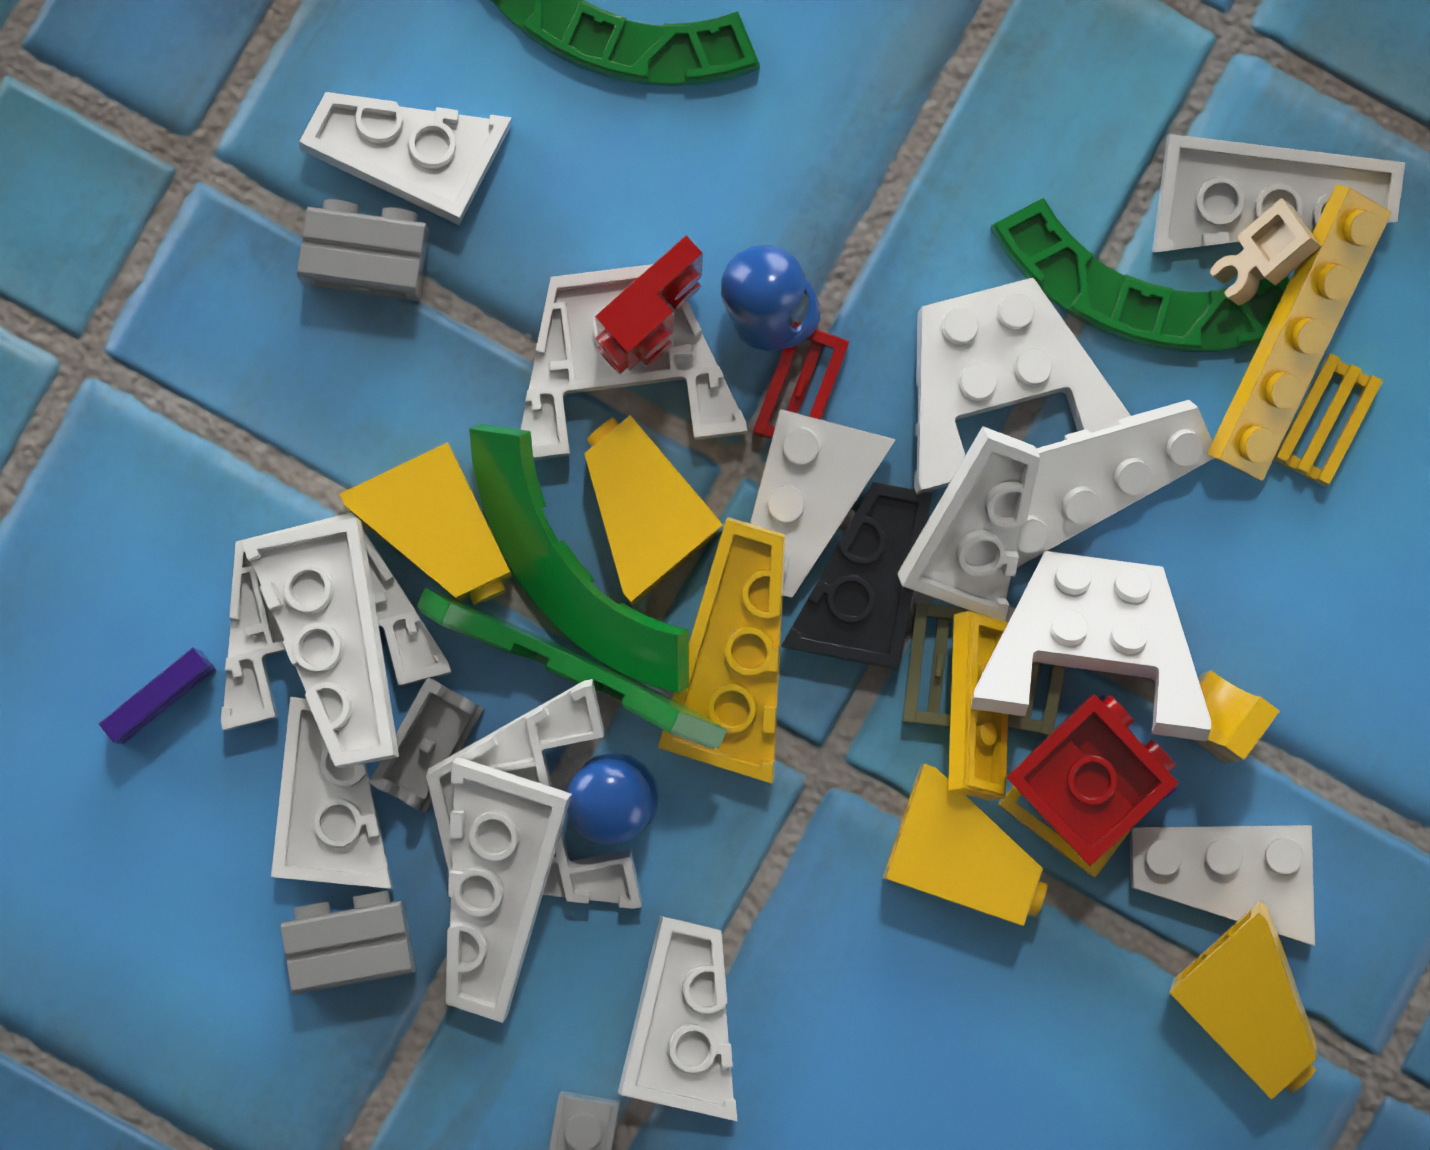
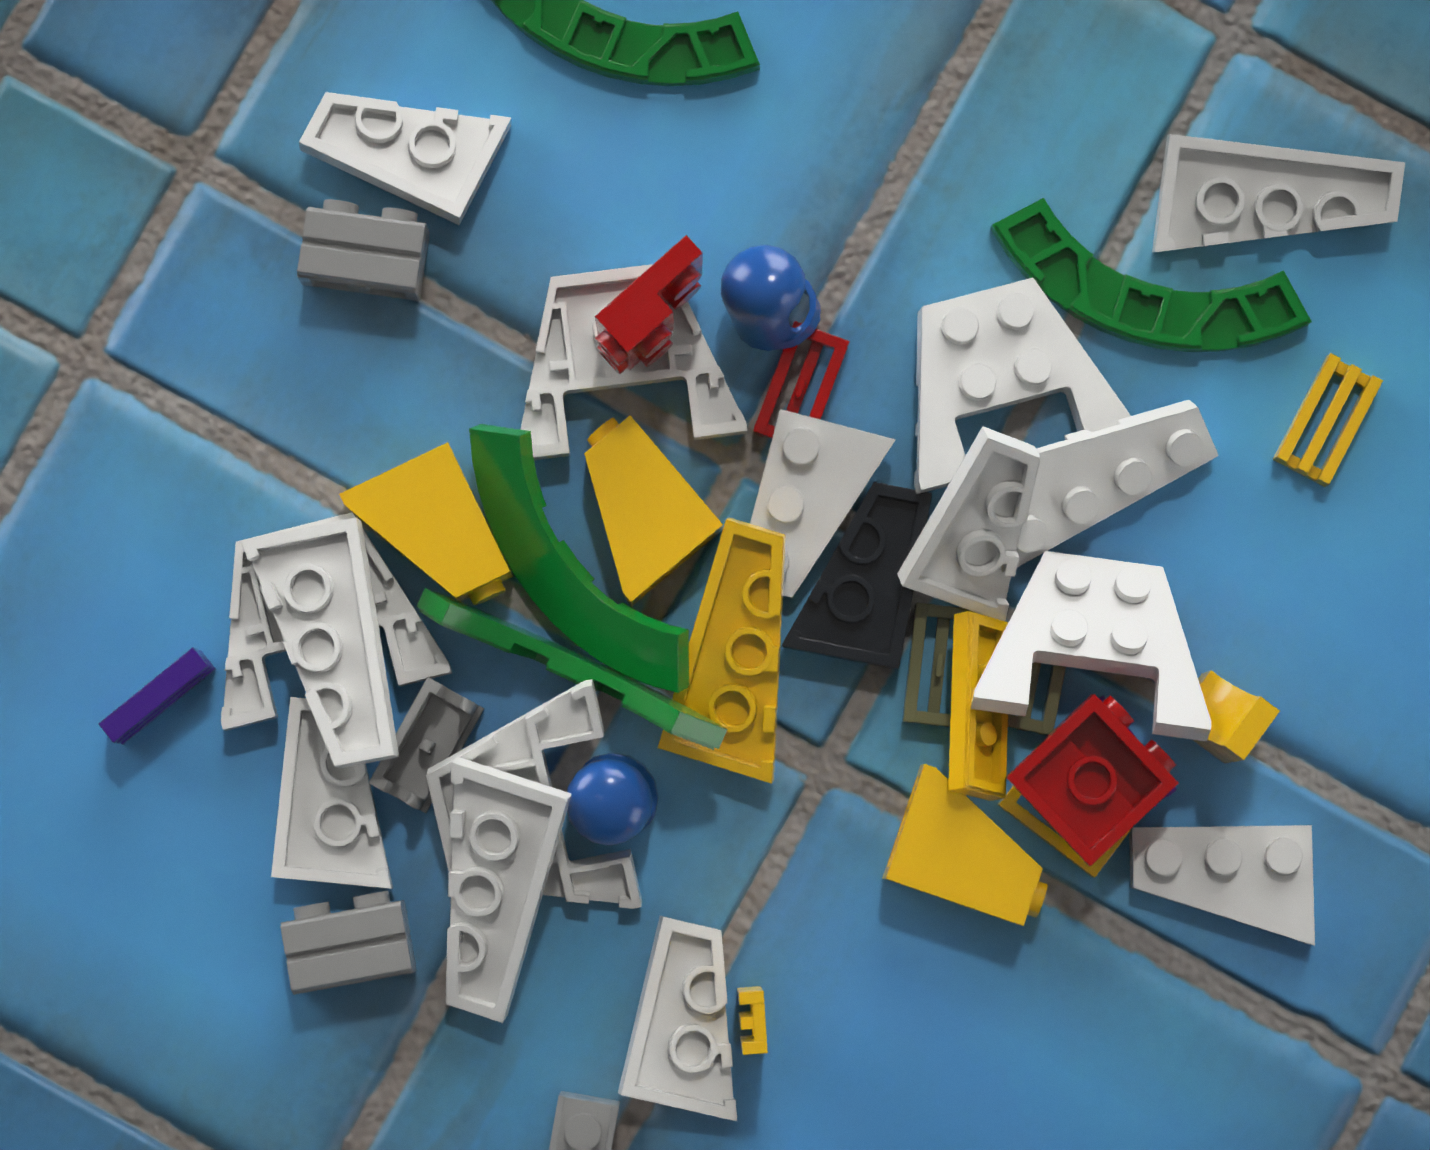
yellow slope [1170,900,1317,1100] -> none
yellow plate [1207,184,1392,481] -> none
tan plate [1210,198,1321,305] -> none
none -> yellow tile [737,986,768,1055]

